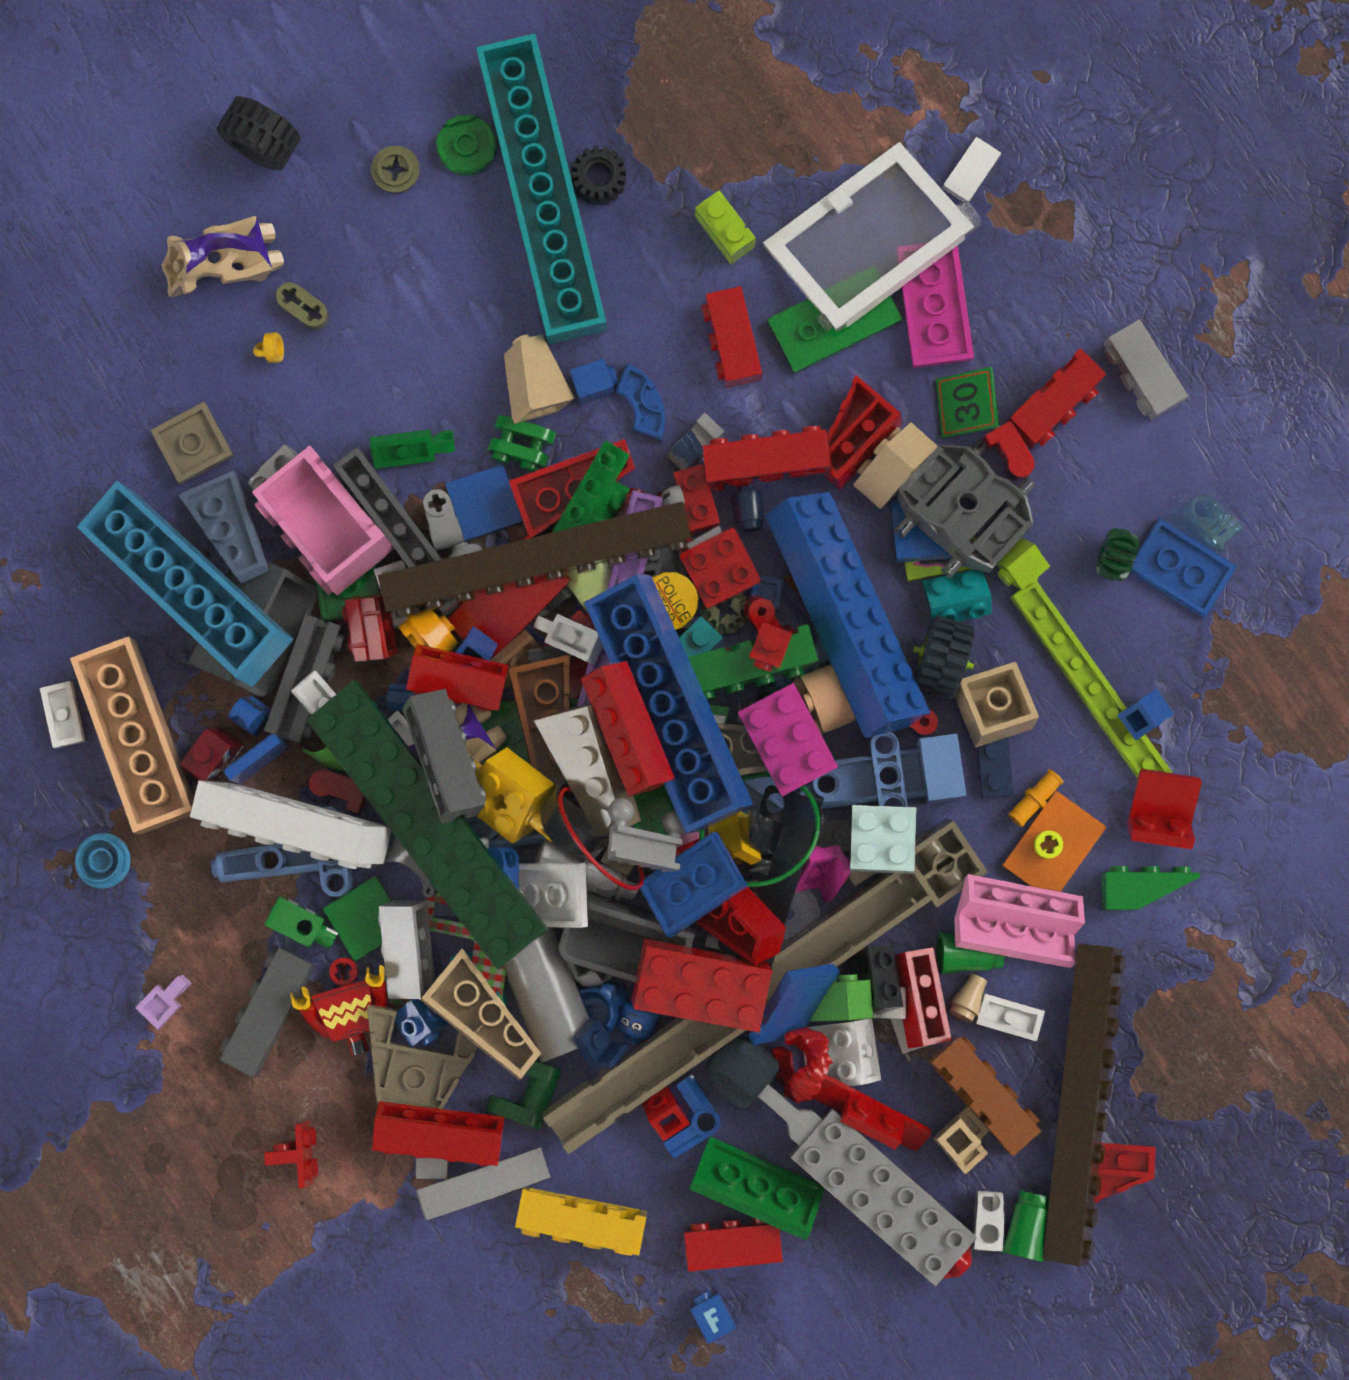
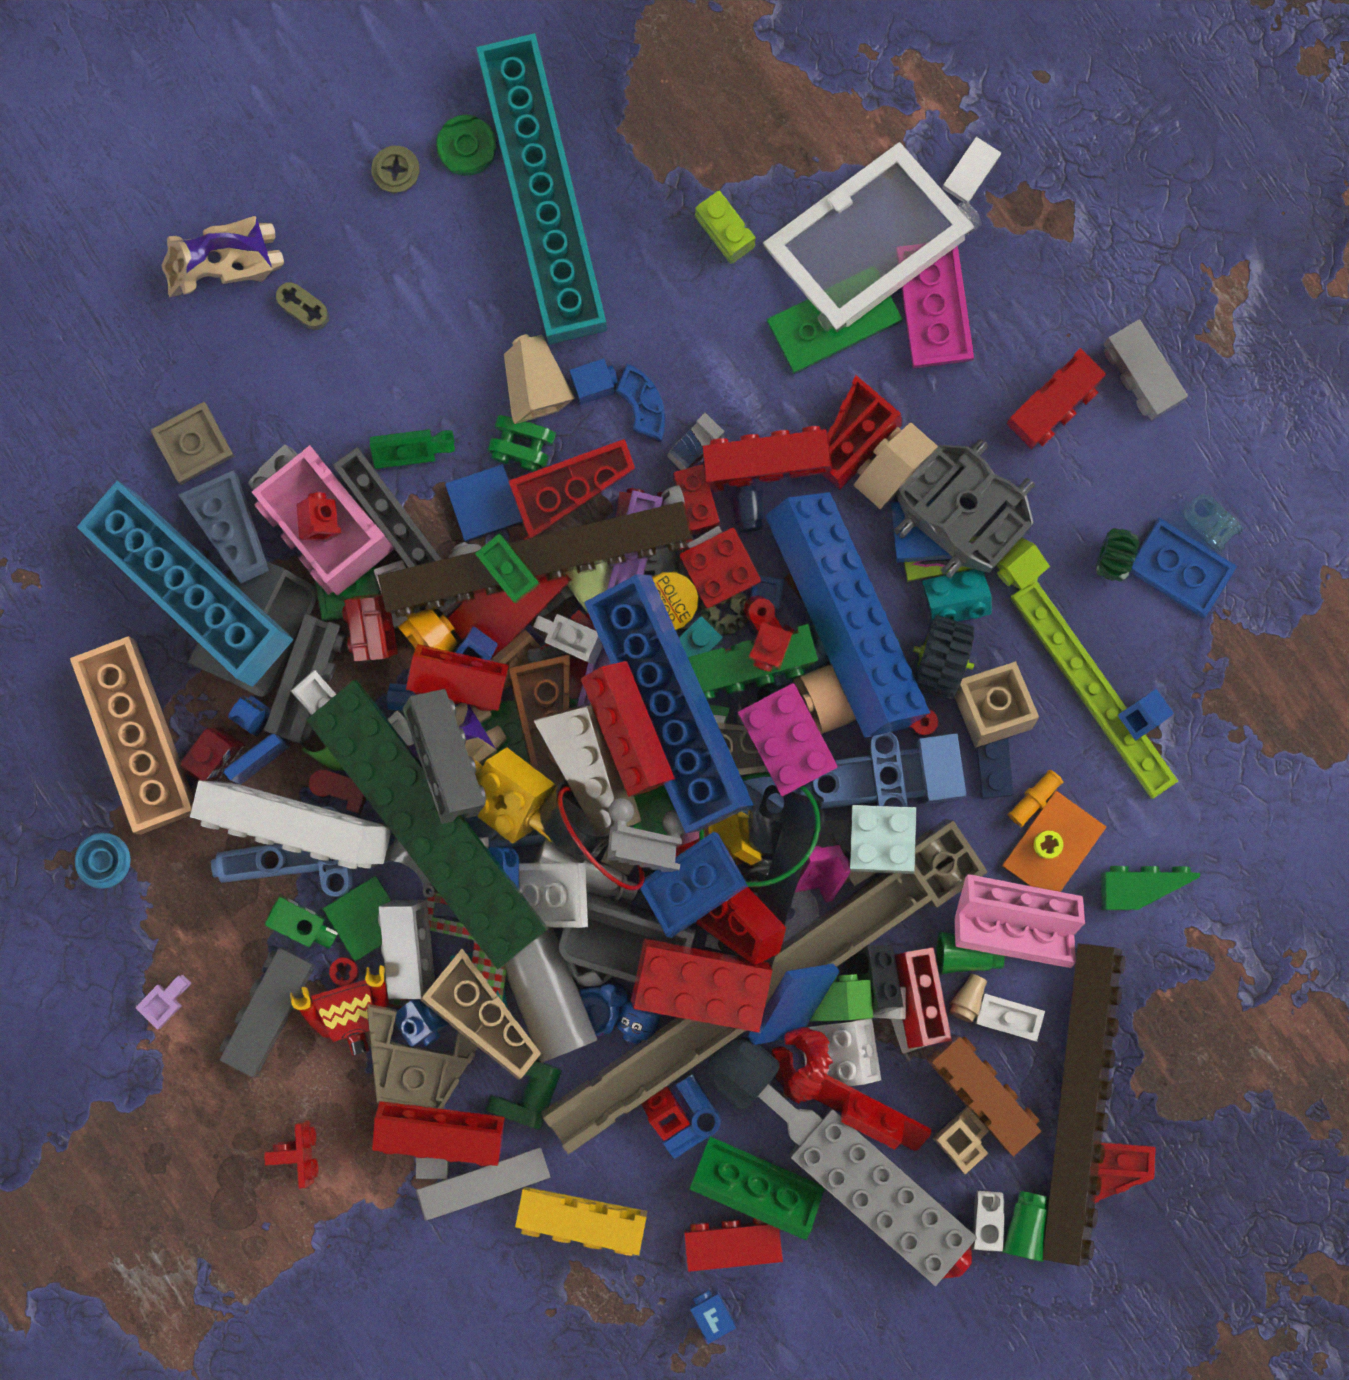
white plate [40,681,86,749] -> none
black tyre [216,96,301,171] -> none
yellow tile [253,332,284,363] -> none
light grey piece [423,489,464,551] -> none
green bracket [552,441,630,533] -> none
black tyre [571,145,626,206] -> none
dark blue bracket [572,1018,628,1068] -> none
red brick [701,286,762,388] -> none
green piece [936,367,999,439] -> none
red leg [982,420,1035,481] -> none
red bracket [1127,769,1202,850] -> none
none -> red brick [296,492,341,542]
none -> green plate [475,534,540,603]

